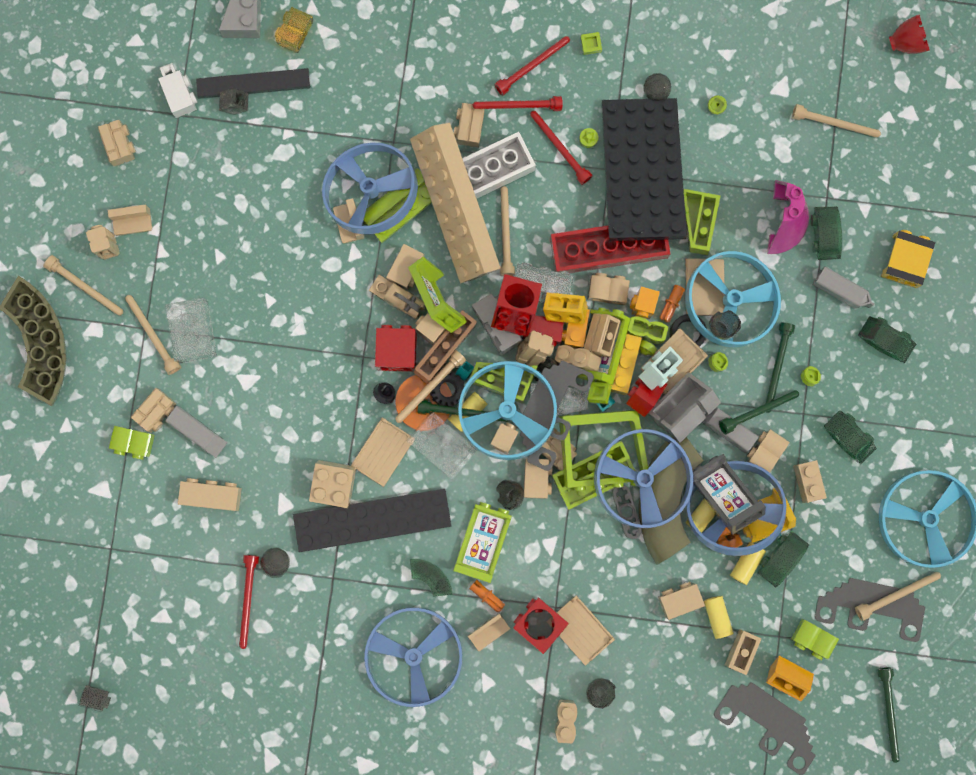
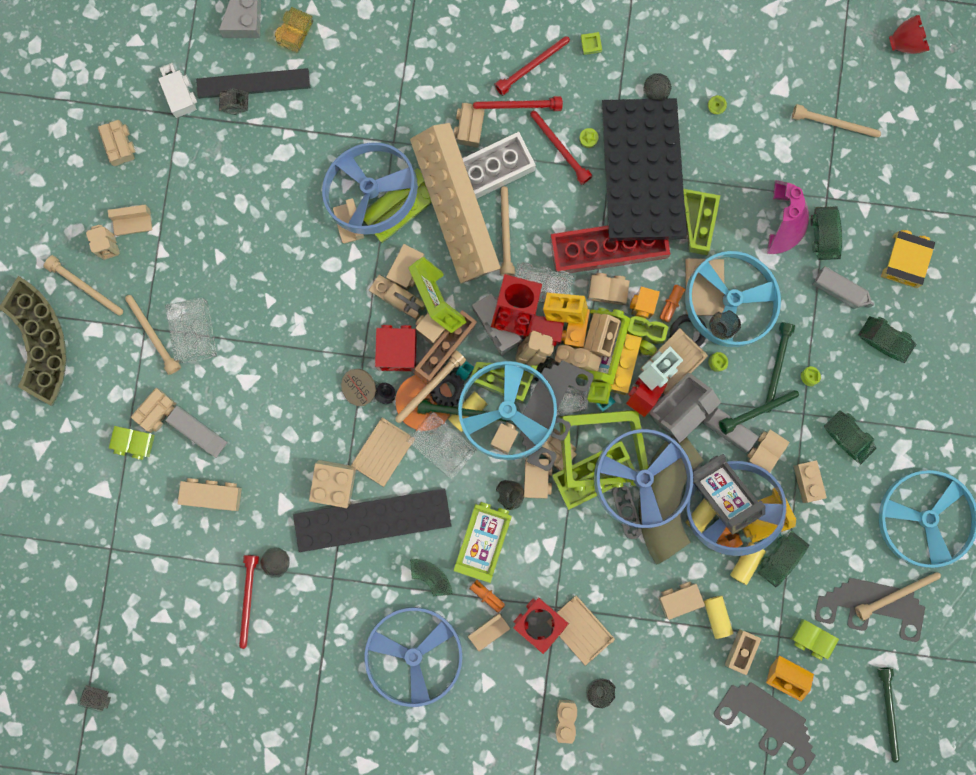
none -> dark tan piece [341,369,376,406]

